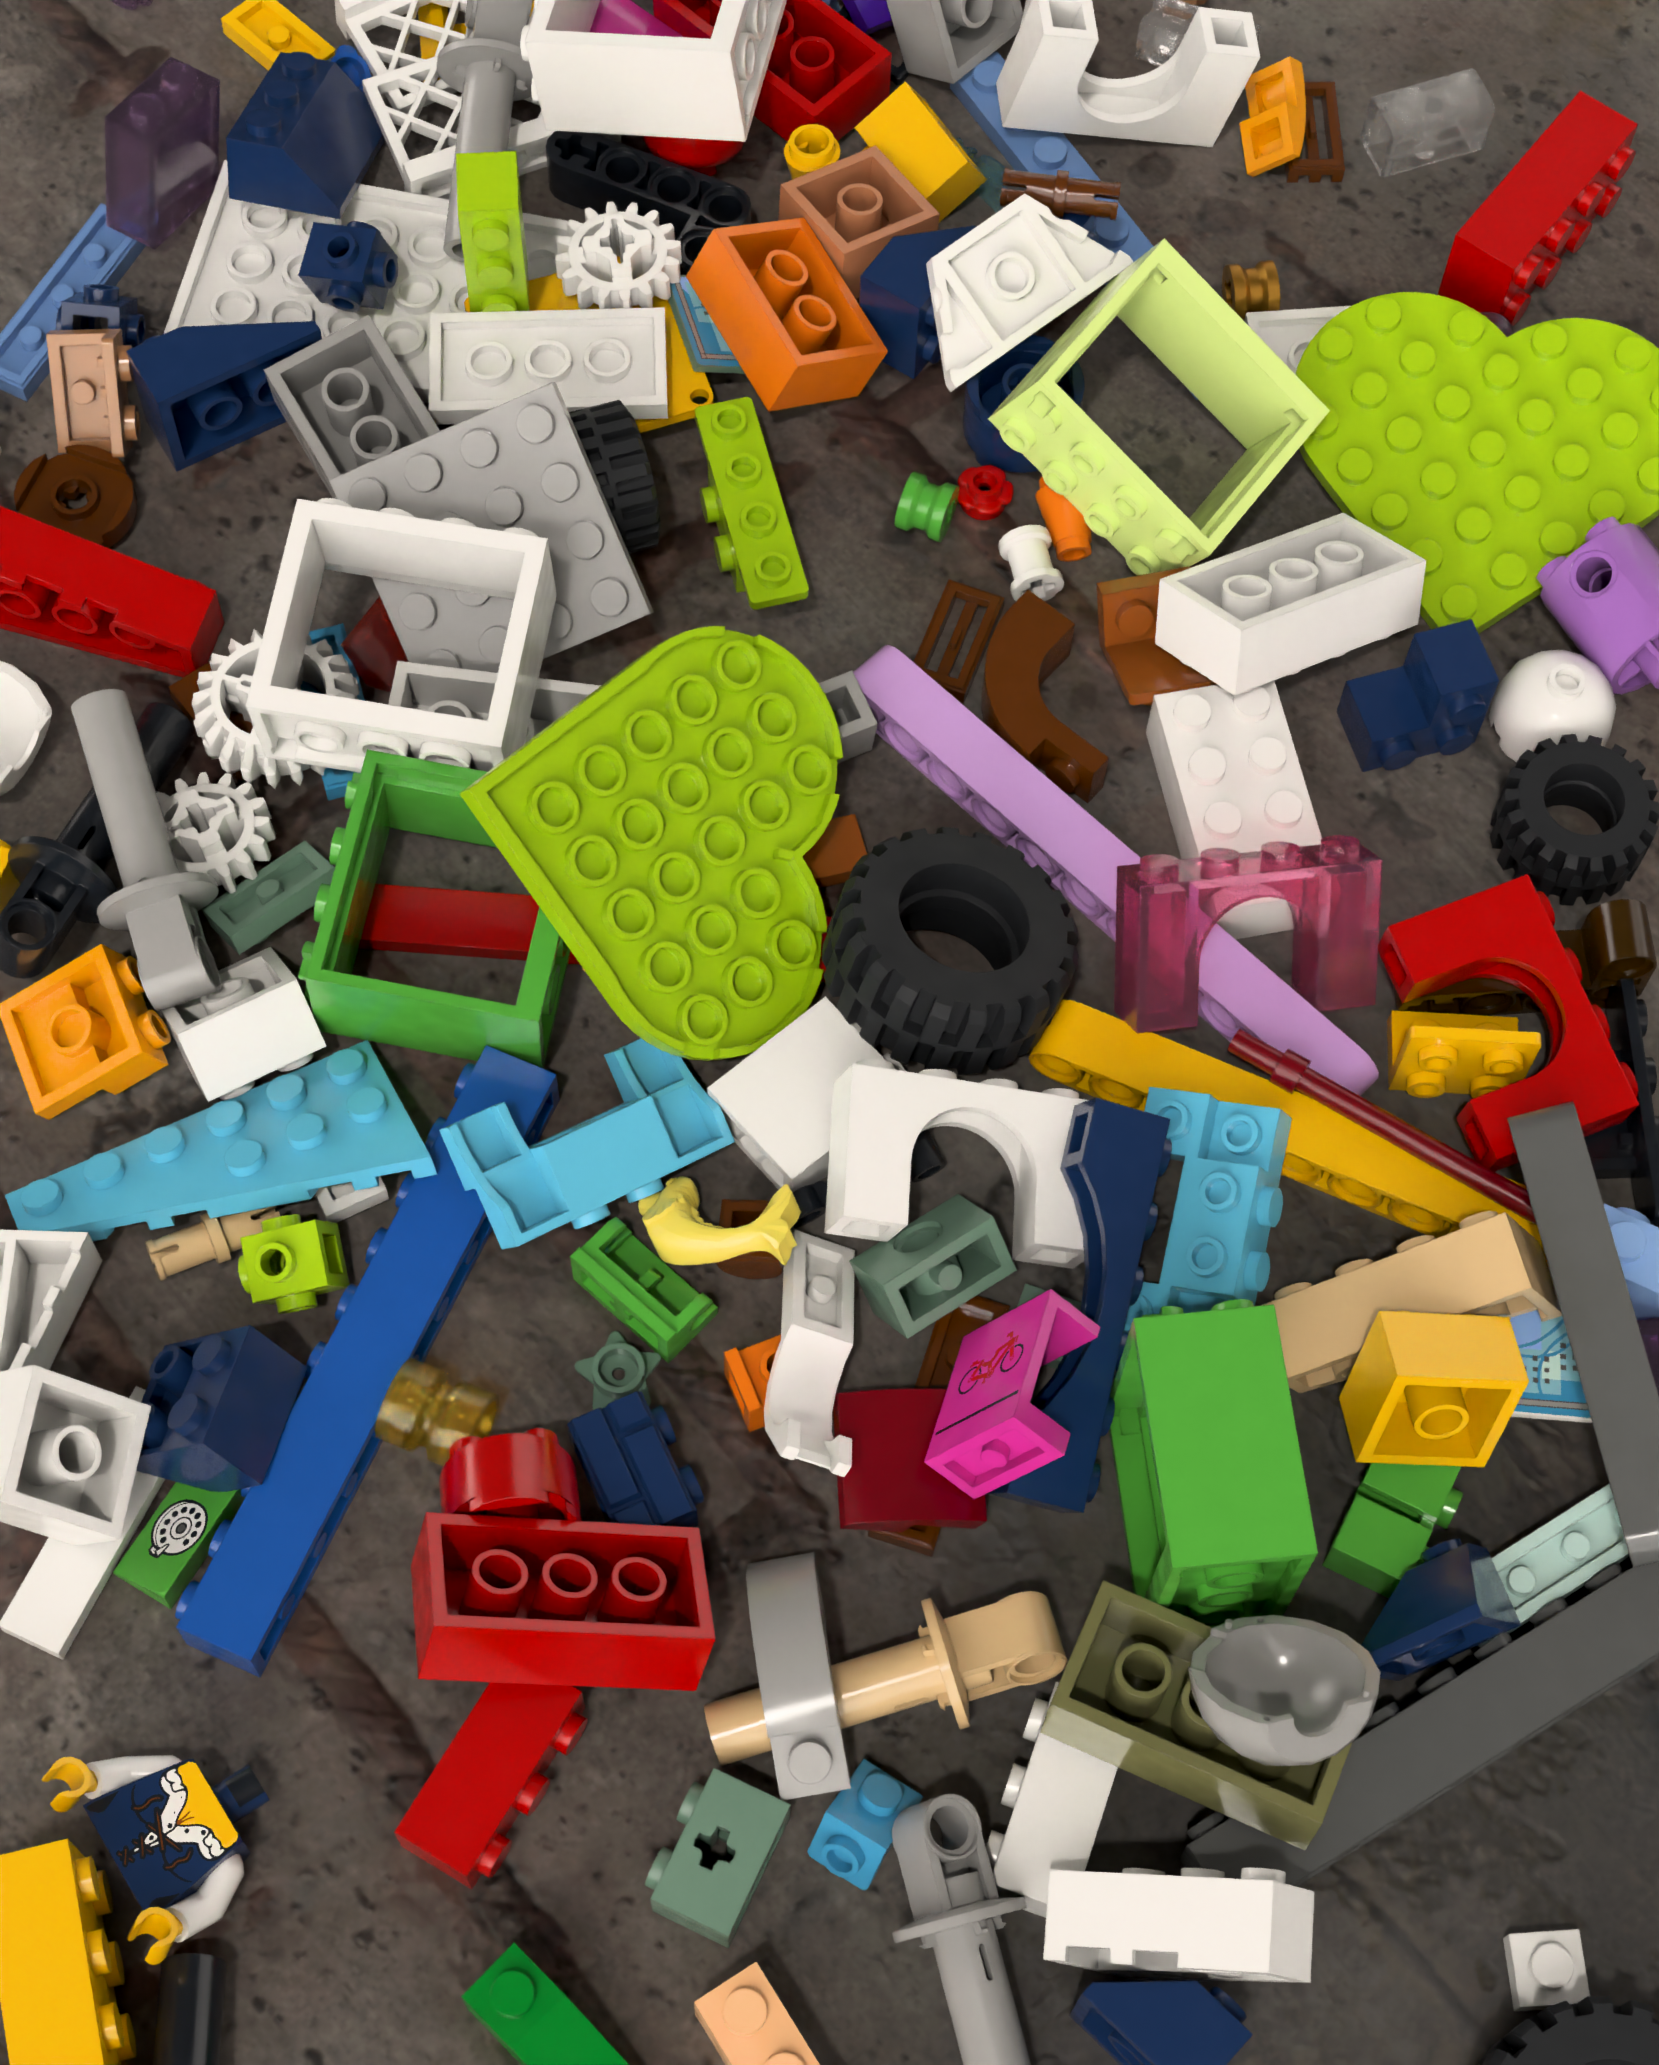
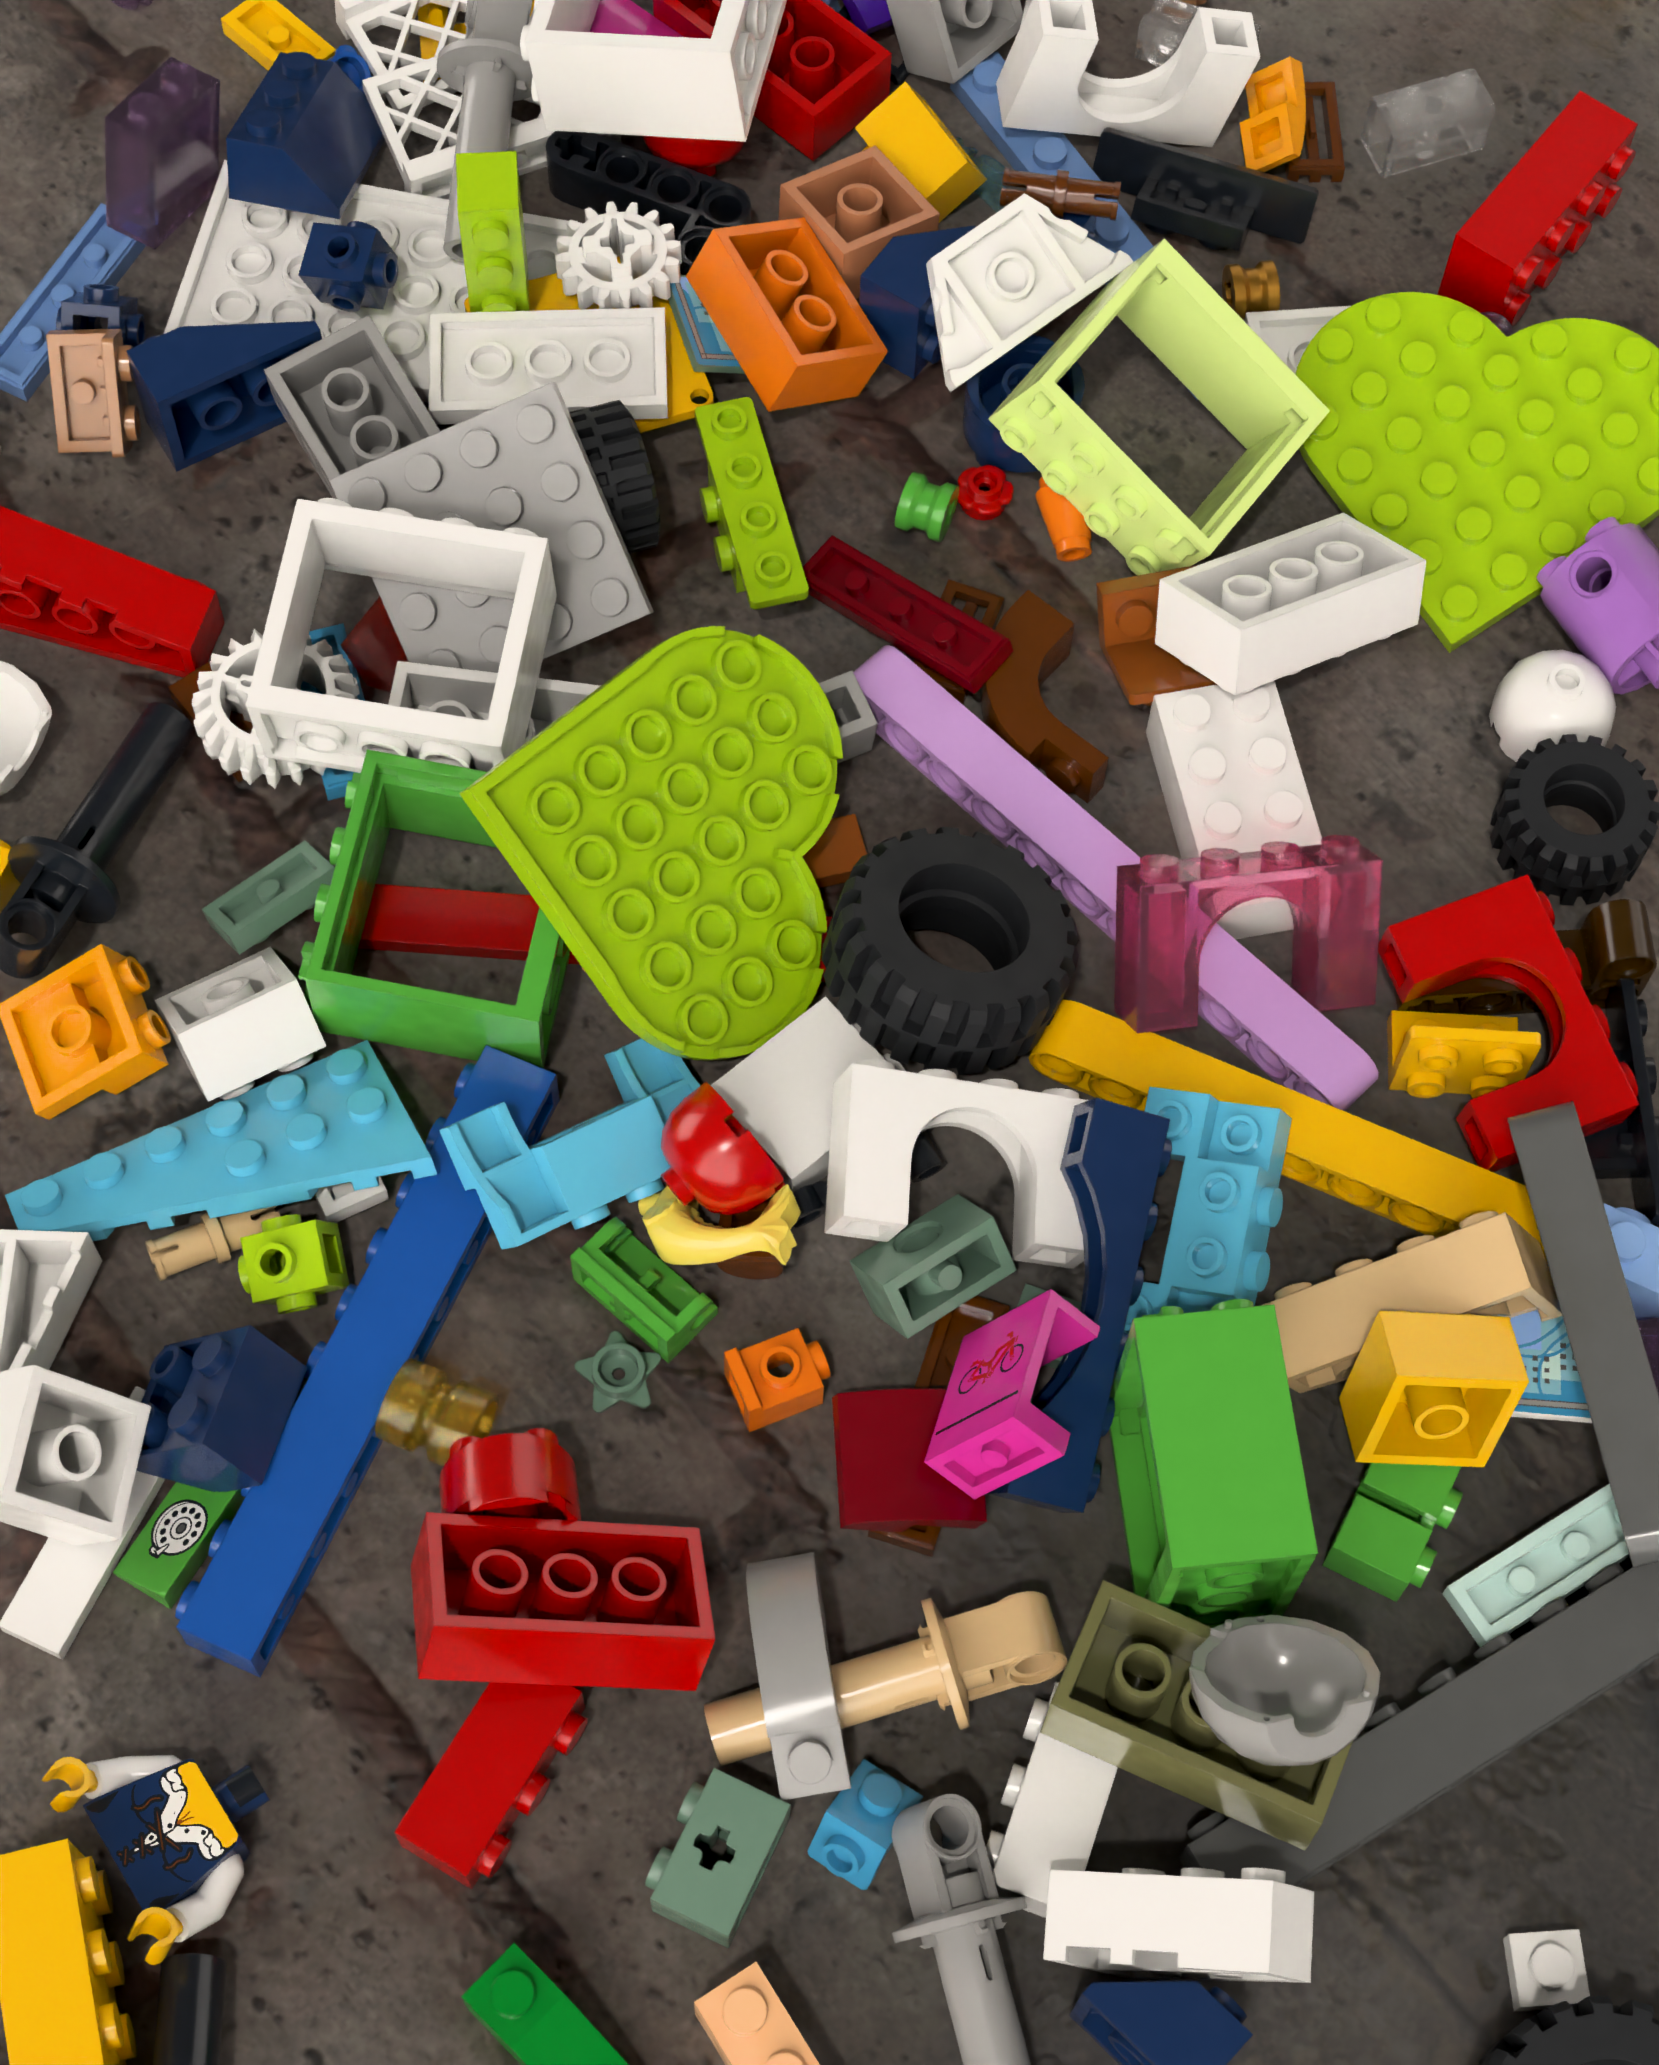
reddish brown plate [14,444,137,549] -> none
light grey piece [71,689,221,1011] -> none
white gear [156,772,276,894] -> none
dark blue brick [567,1391,704,1527] -> none
white piece [764,1230,855,1477] -> none
yellow cone [784,124,841,180] -> none
white bush [998,525,1064,601] -> none
dark red bar [1227,1028,1537,1226] -> none
dark blue brick [1337,619,1499,772] -> none
dark blue slope [1361,1538,1521,1681] -> none
none -> red cylinder [660,1082,786,1215]
none -> dark red tile [803,535,1014,694]
none -> black bracket [1092,127,1319,251]

